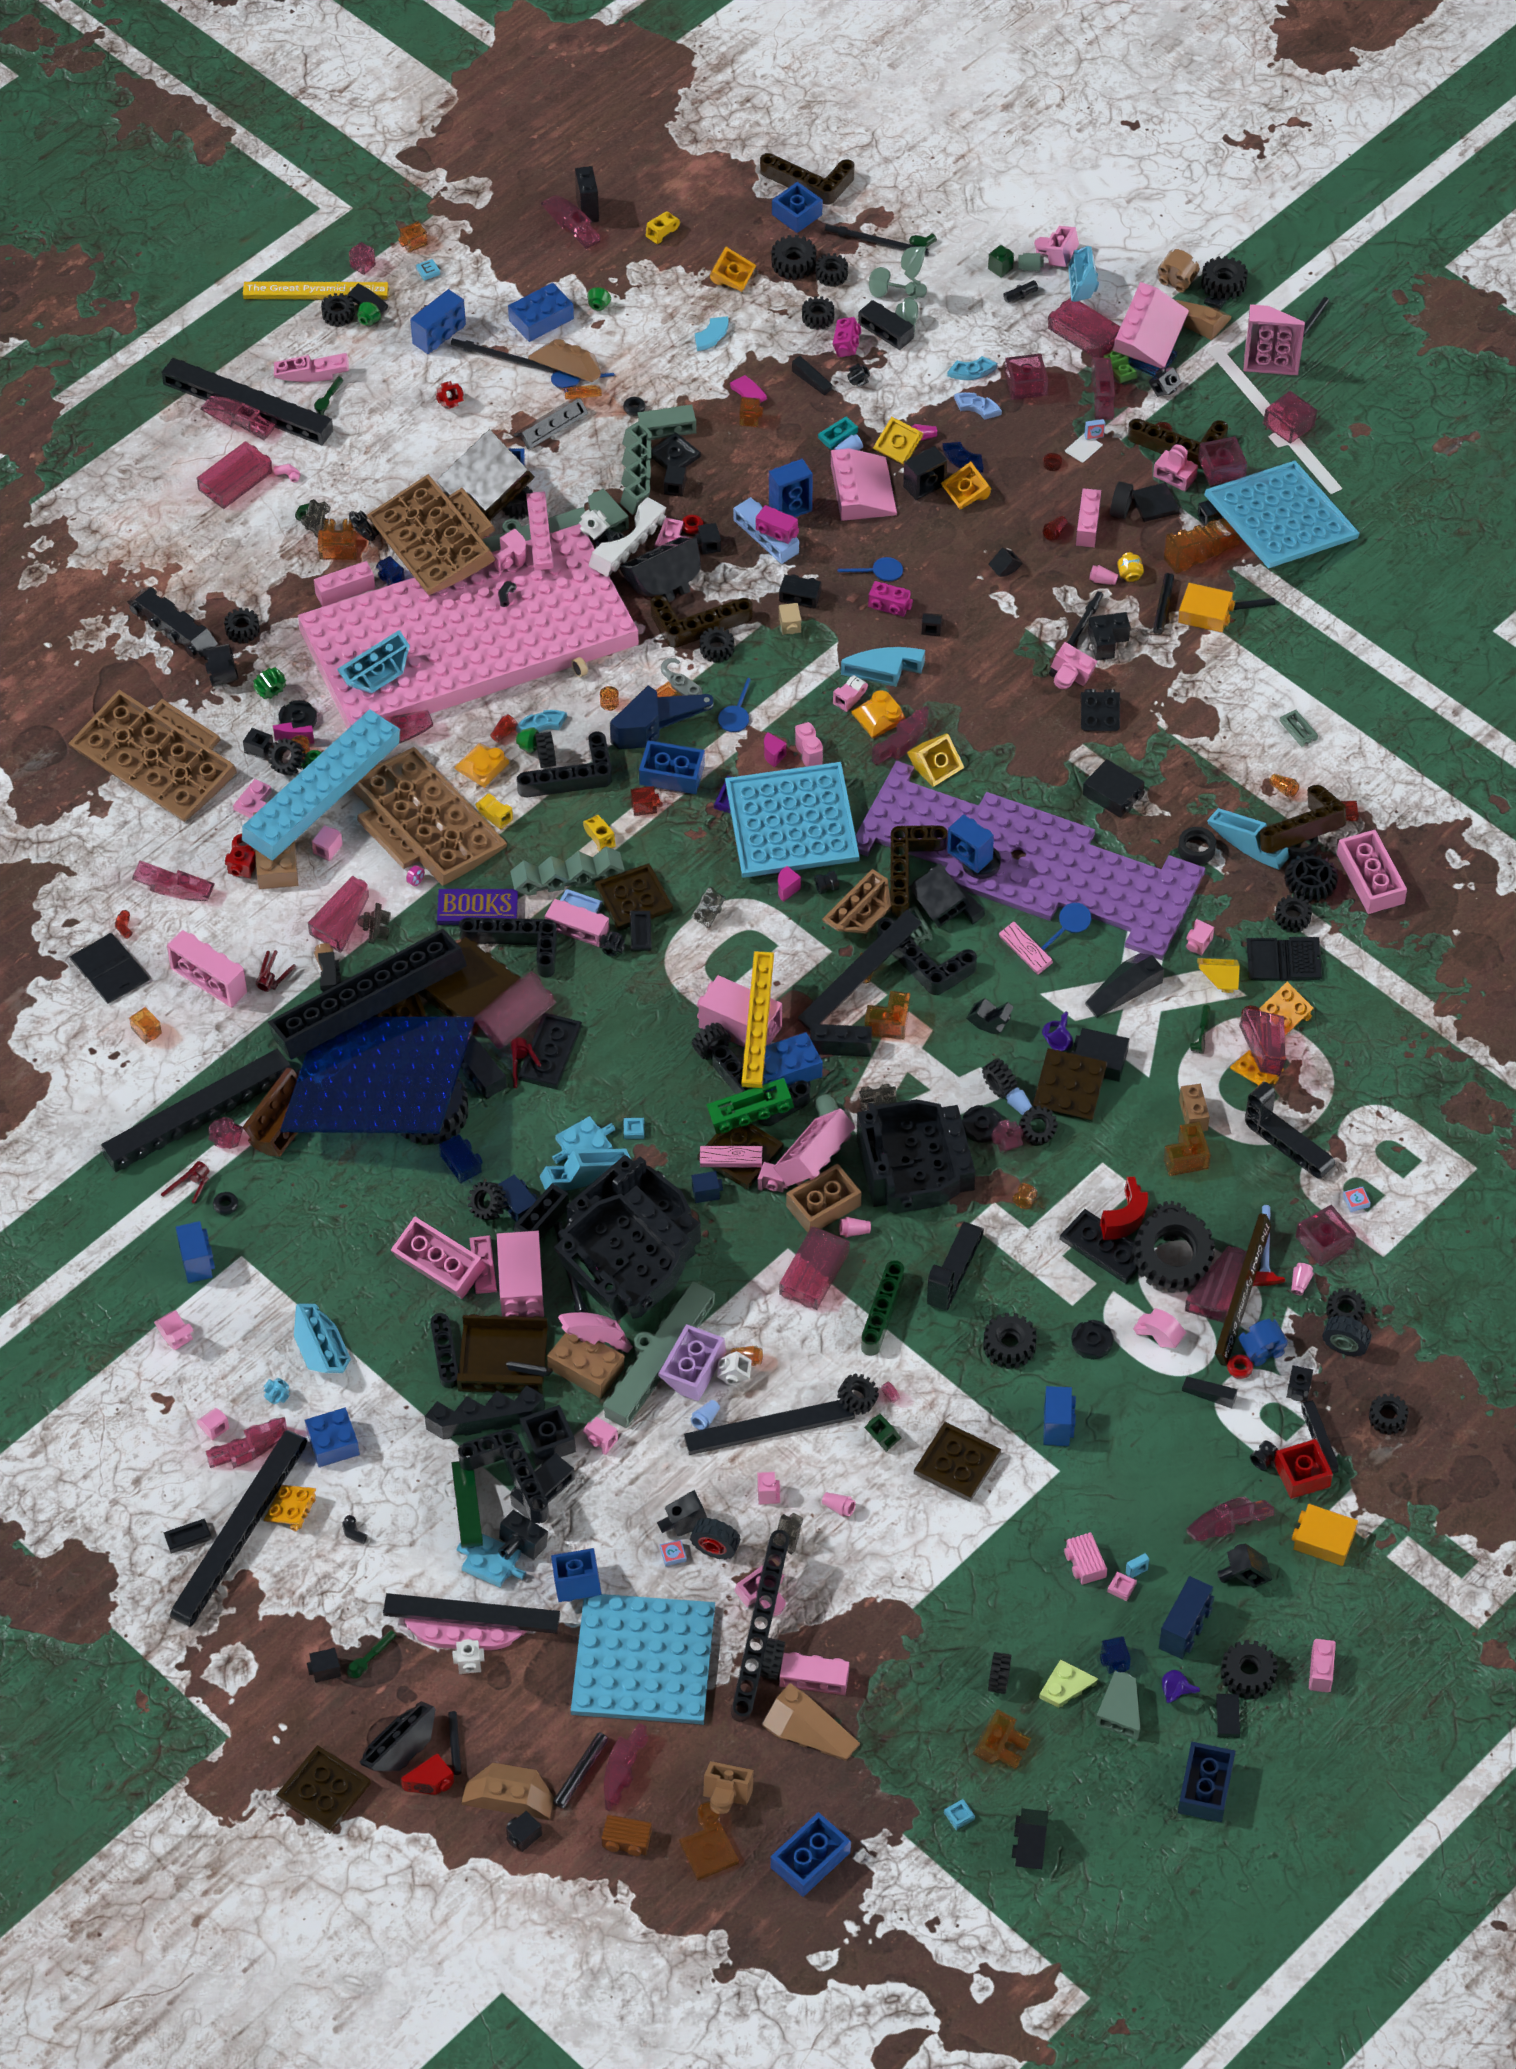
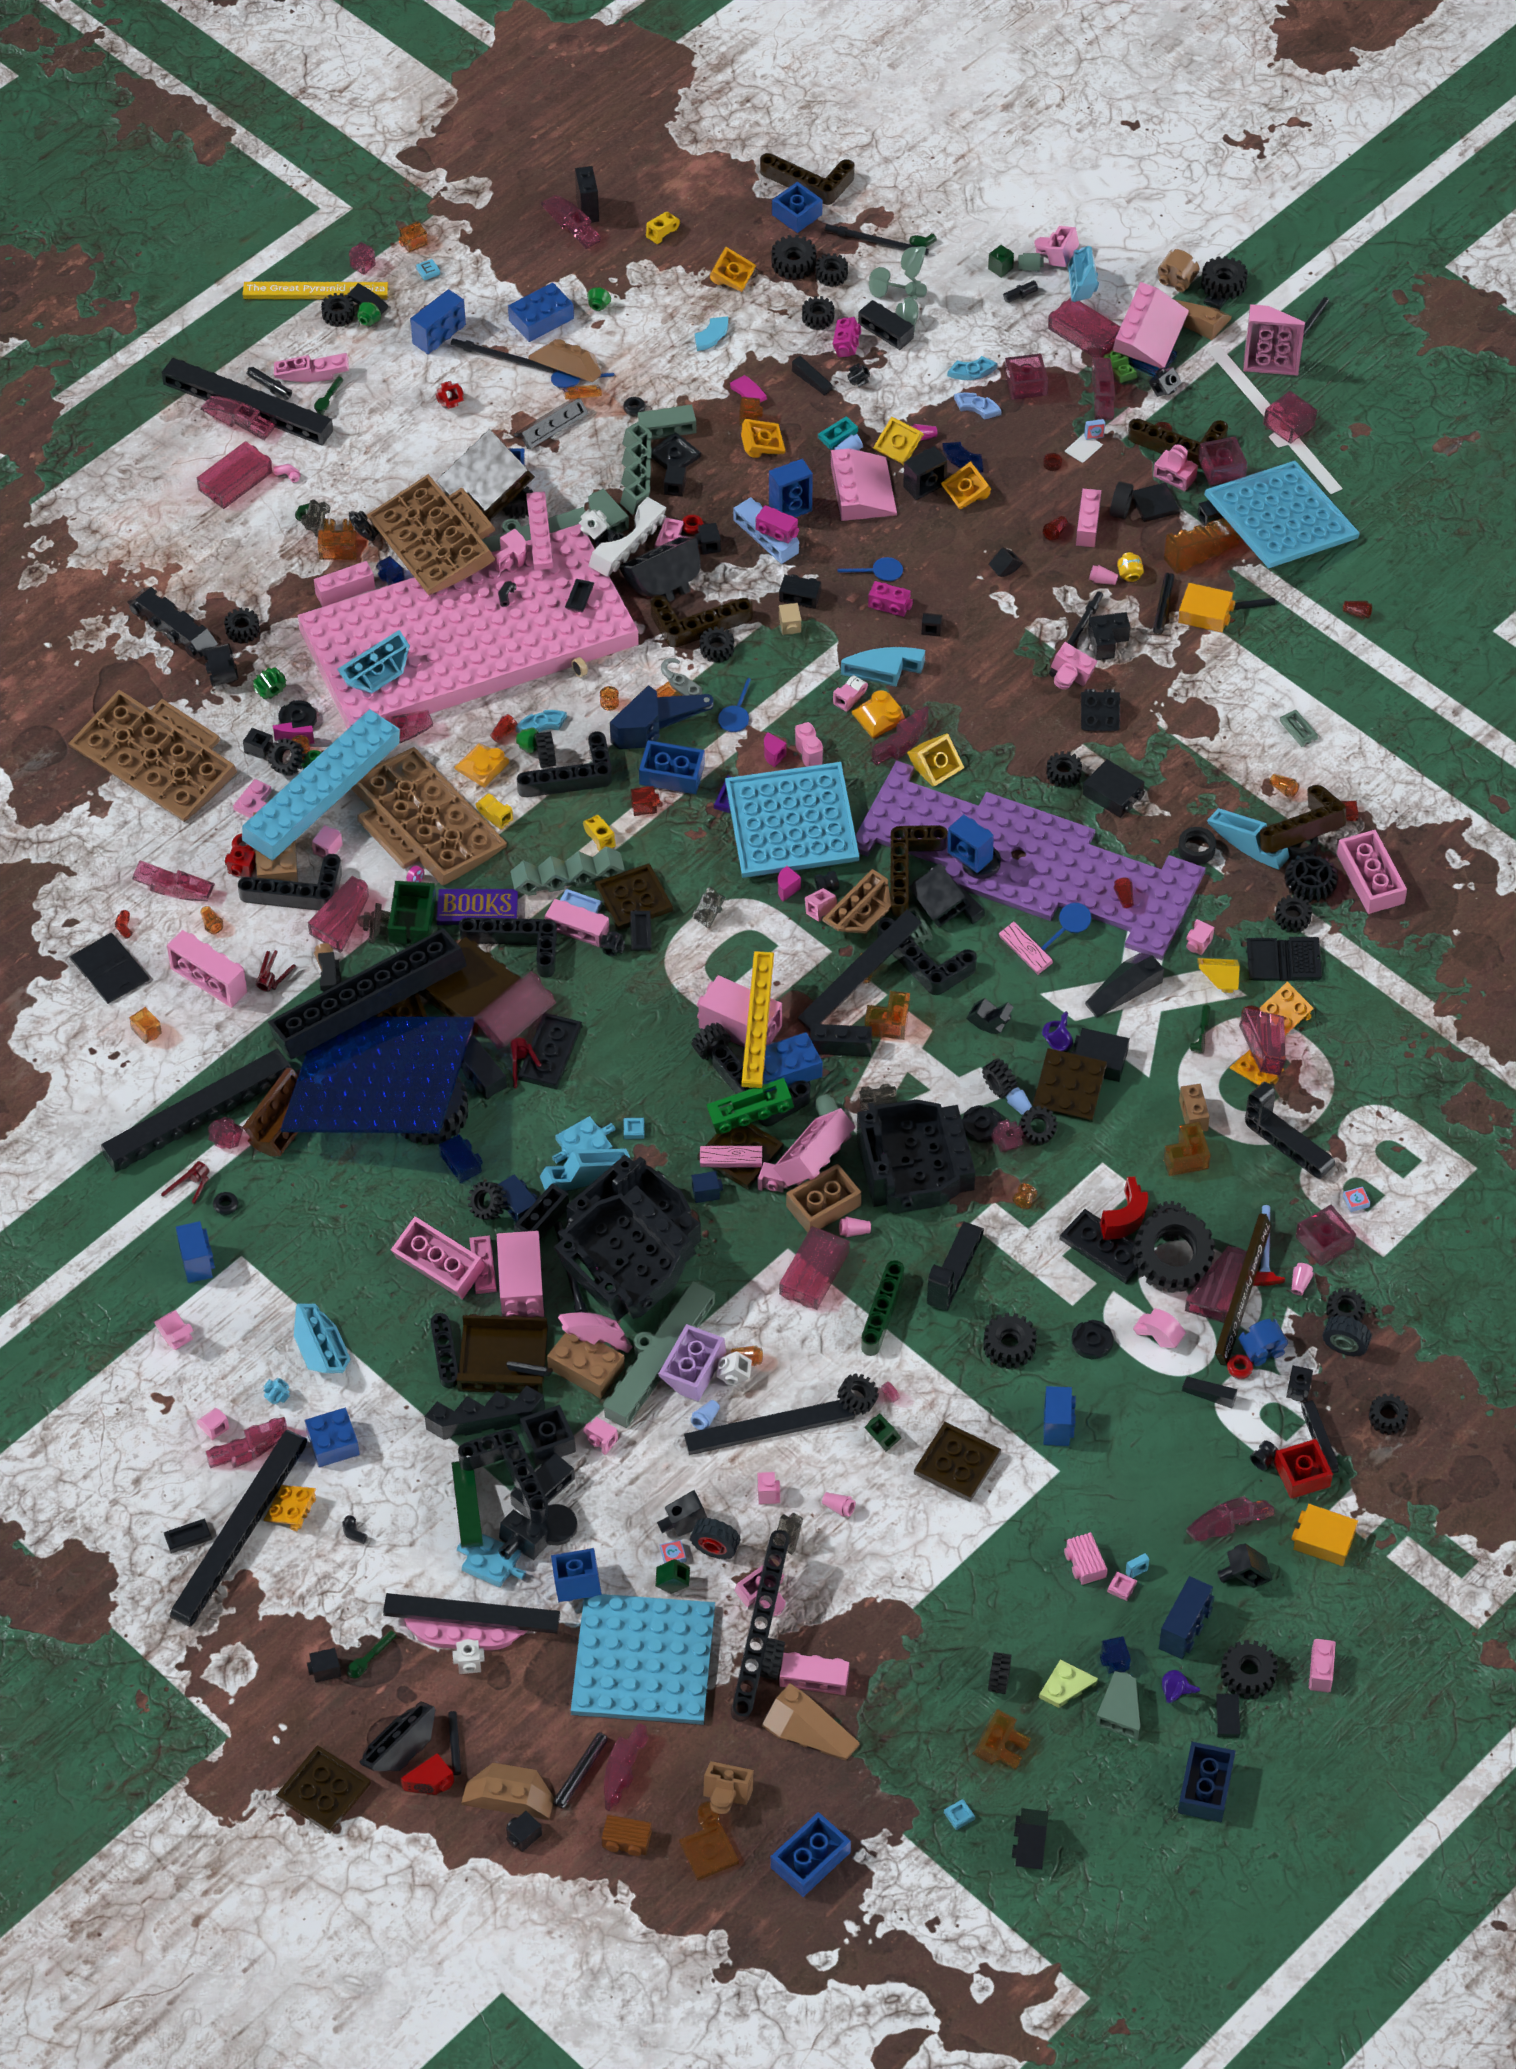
none -> clear orange cone [200,906,223,934]
none -> black beam [238,854,342,911]
none -> black axle [246,367,292,400]
none -> dark green piece [388,881,436,944]
none -> black tile [536,1504,578,1546]
none -> black tile [565,579,594,613]
none -> dark green brick [655,1559,690,1594]
none -> light orange slope [741,419,786,458]
none -> bright pink brick [805,888,837,922]
none -> black tyre [1046,751,1082,788]
none -> clear red cone [1113,877,1134,909]
none -> clear red cone [1343,600,1372,619]

